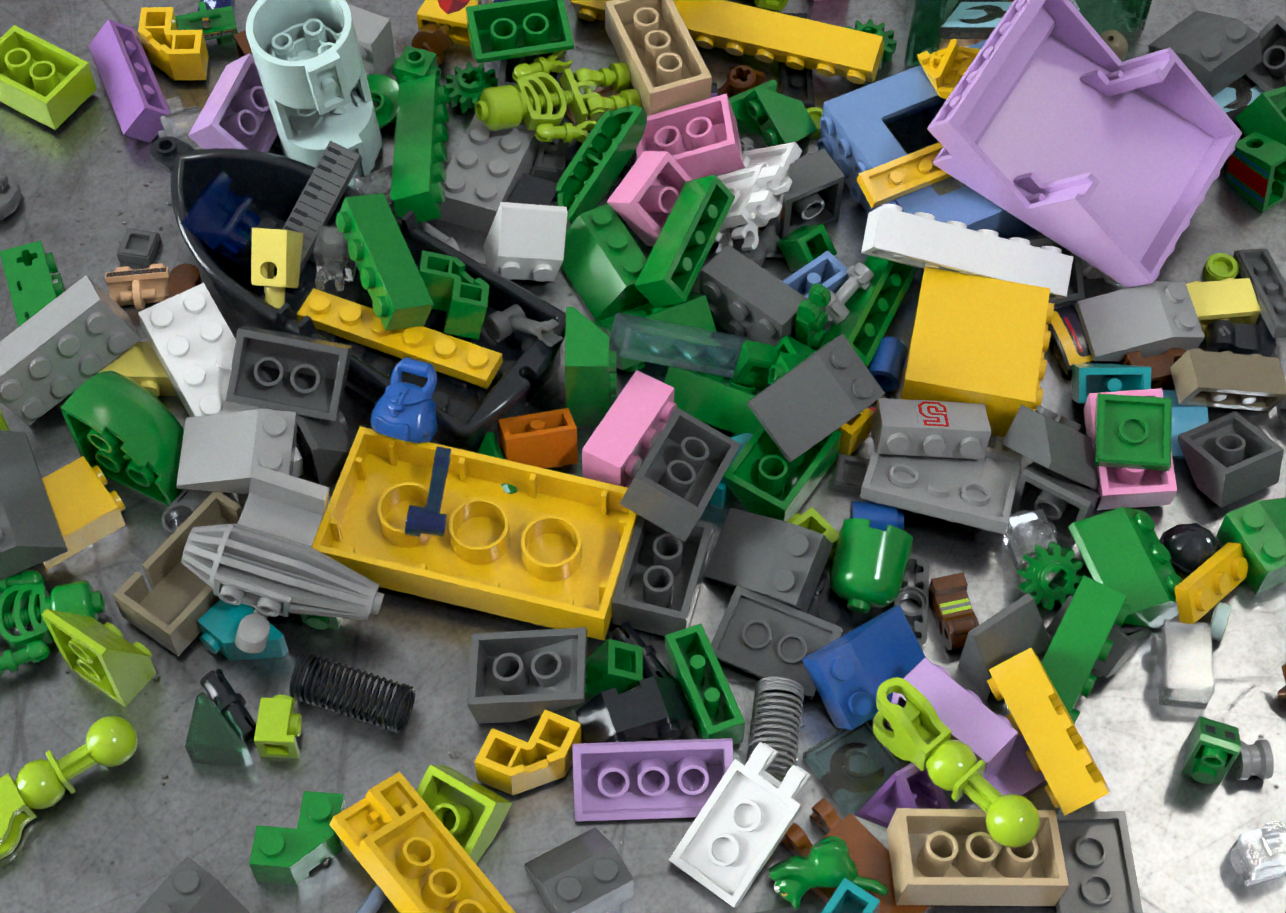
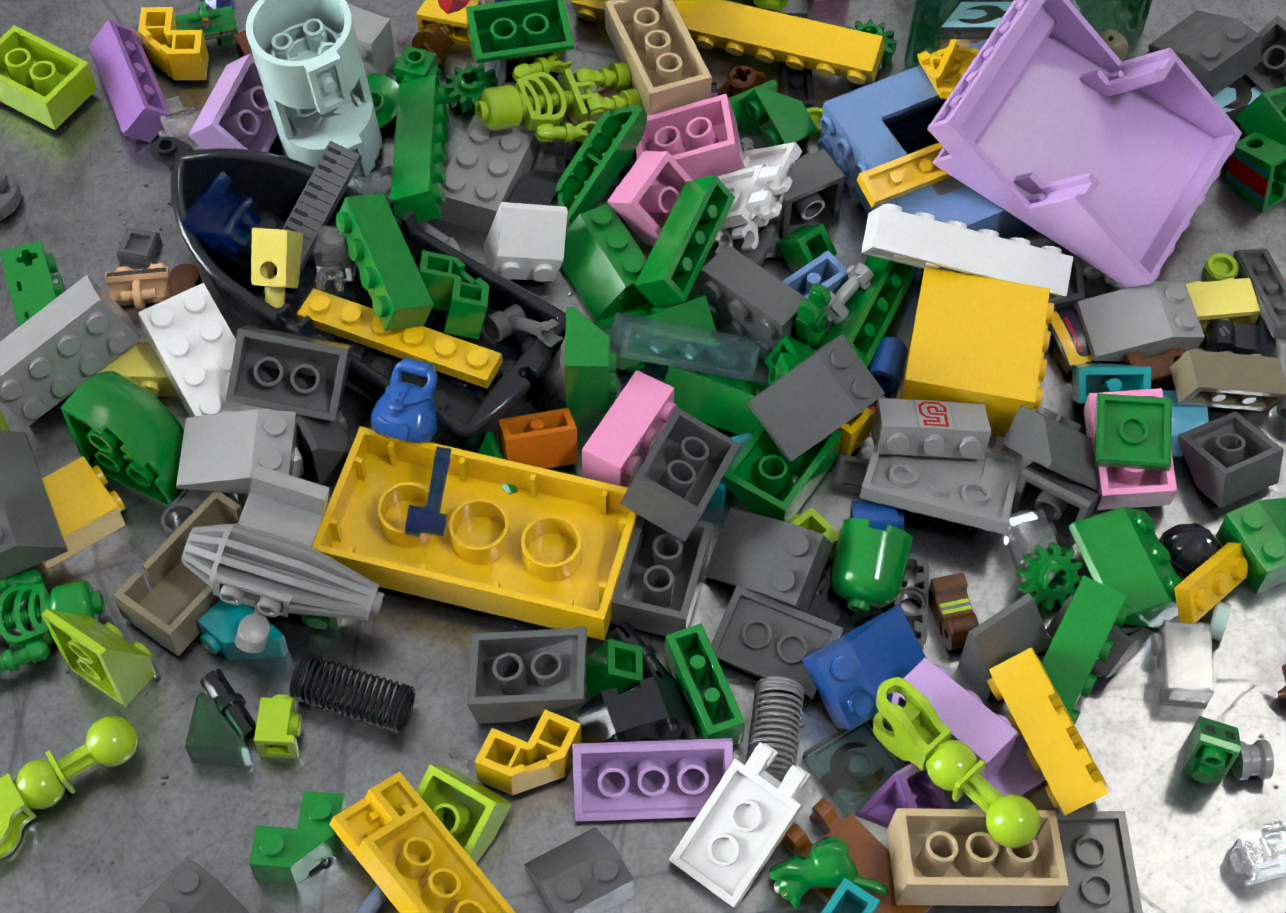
green slope [733,340,778,388] -> none

